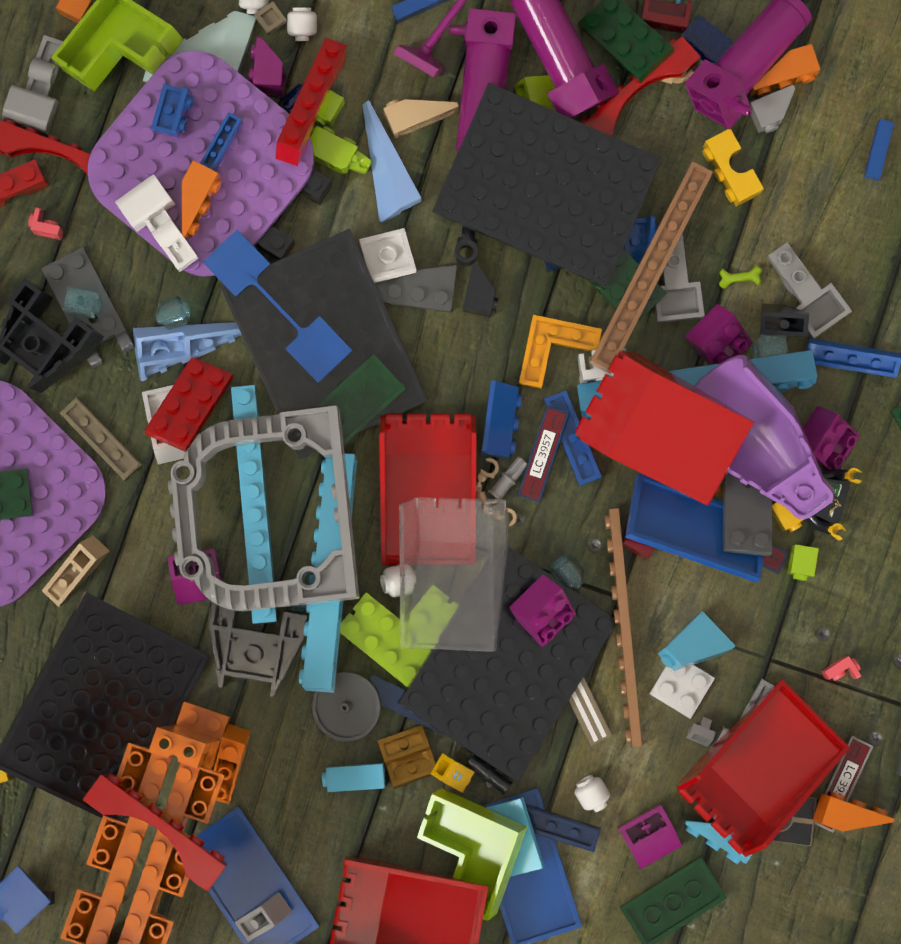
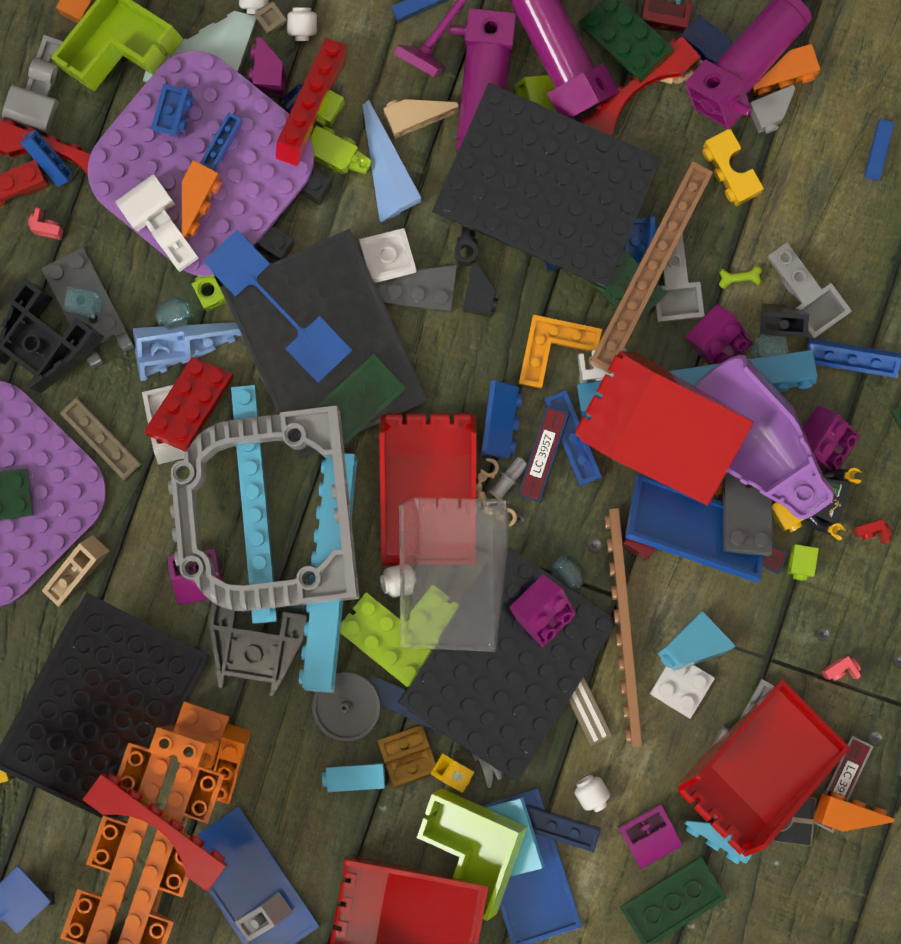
black pin [465,755,513,795] -> none
light grey tile [686,716,716,747] -> none
none -> blue piece [20,129,73,186]
none -> lime brick [192,276,227,313]
none -> red bracket [852,519,892,544]

